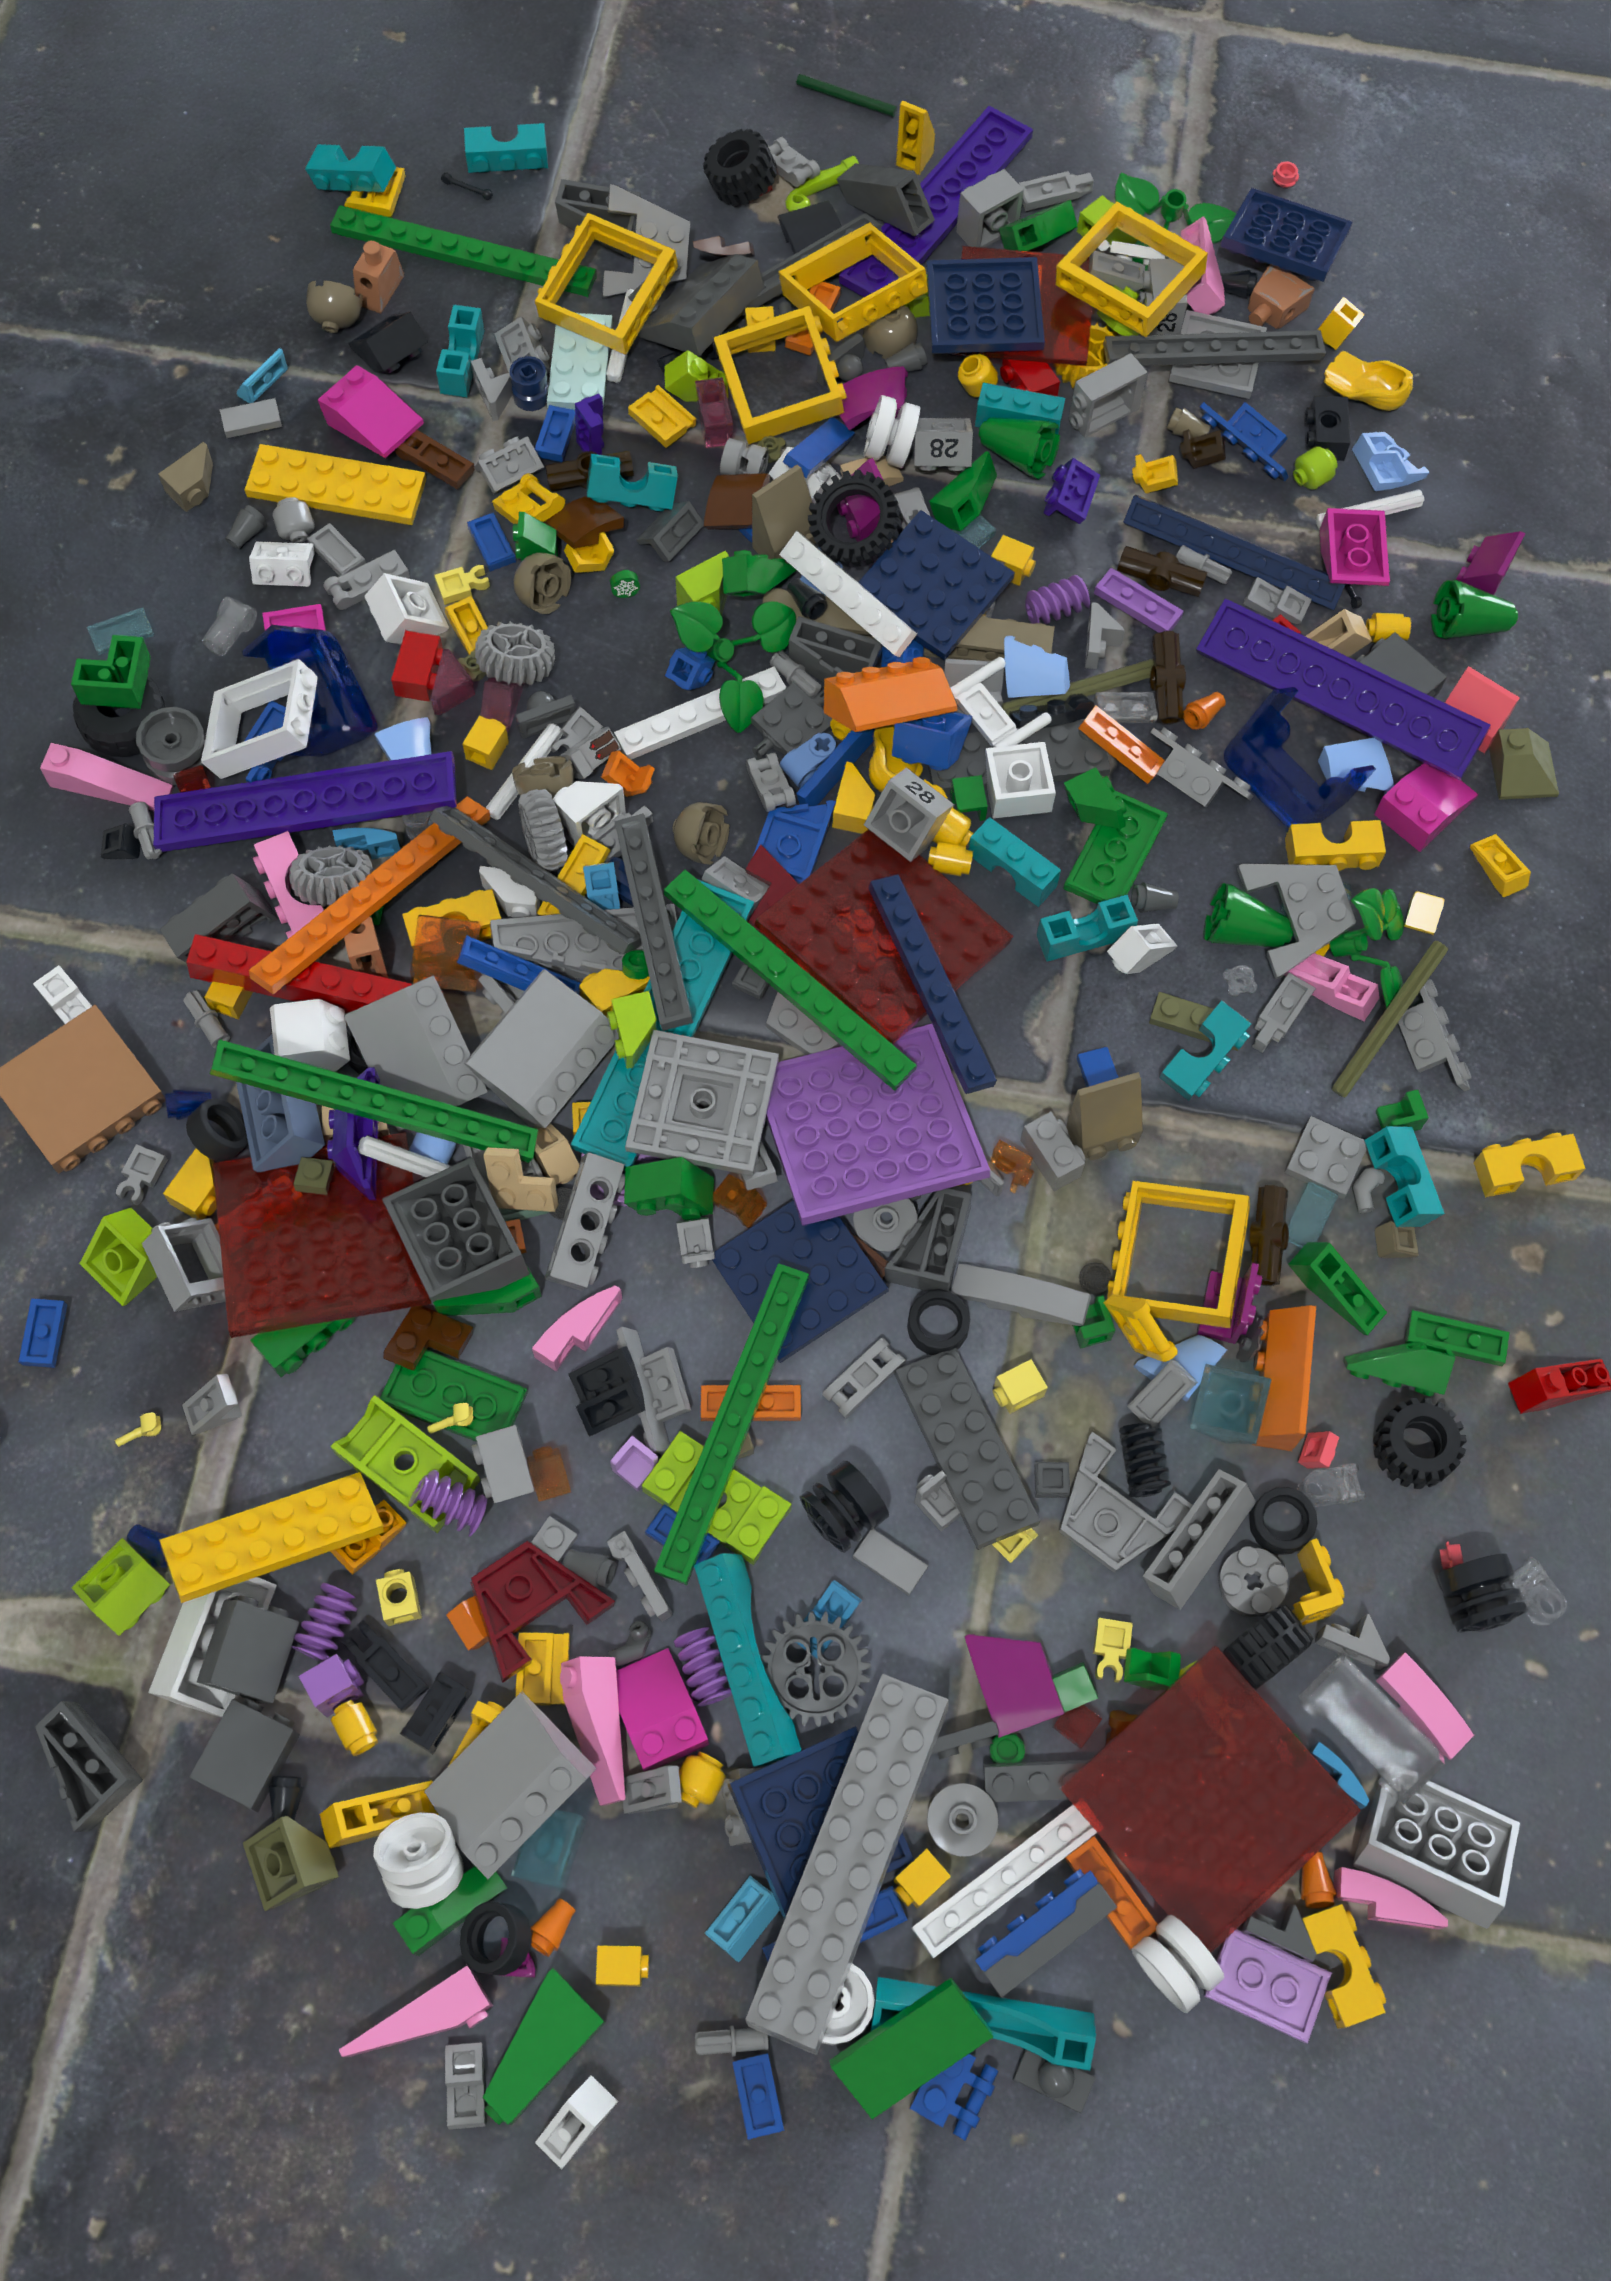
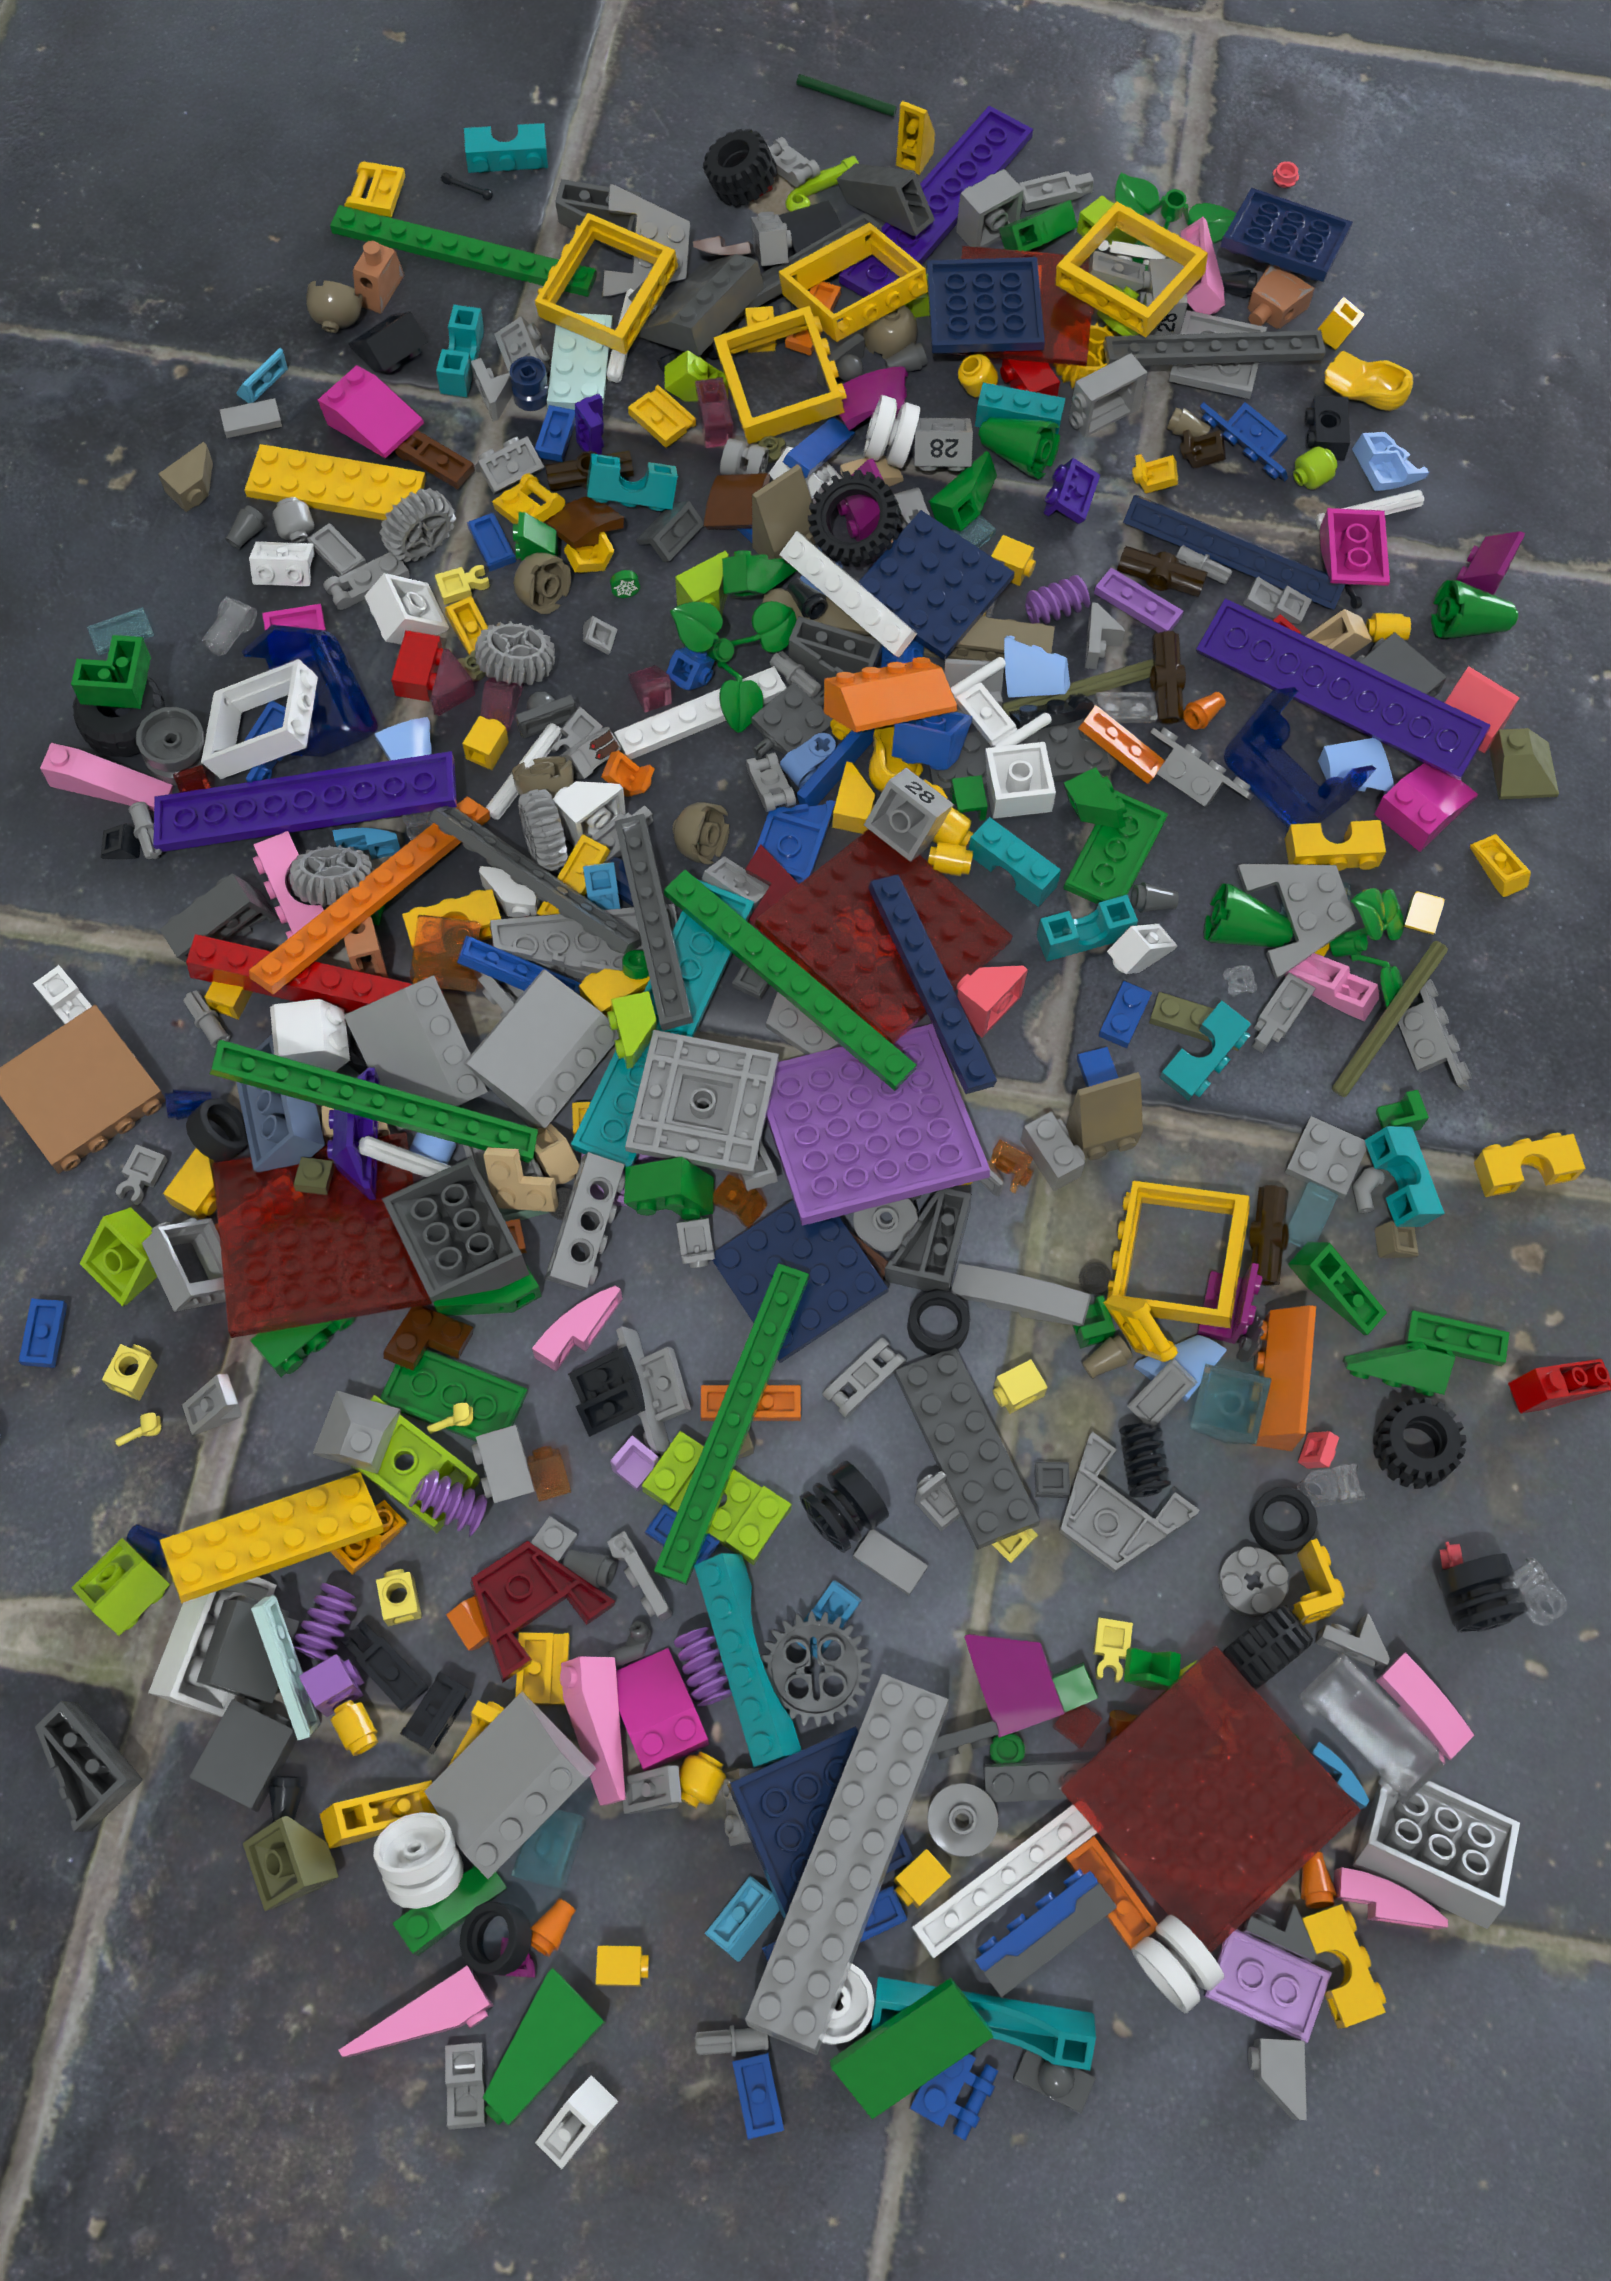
teal arch [305,144,396,192] -> none
light grey brick [1143,1469,1256,1610] -> none
none -> light yellow brick [102,1344,158,1401]
none -> light aqua tile [251,1595,321,1740]
none -> light grey slope [313,1391,401,1474]
none -> light grey gear [379,488,456,562]
none -> light grey slope [583,616,618,655]
none -> clear pink slope [628,665,672,713]
none -> light grey brick [751,212,792,266]
none -> coral slope [956,966,1028,1038]
none -> dark tan cone [1082,1335,1133,1379]
none -> blue plate [1099,981,1152,1048]
none -> light grey slope [1248,2039,1307,2120]

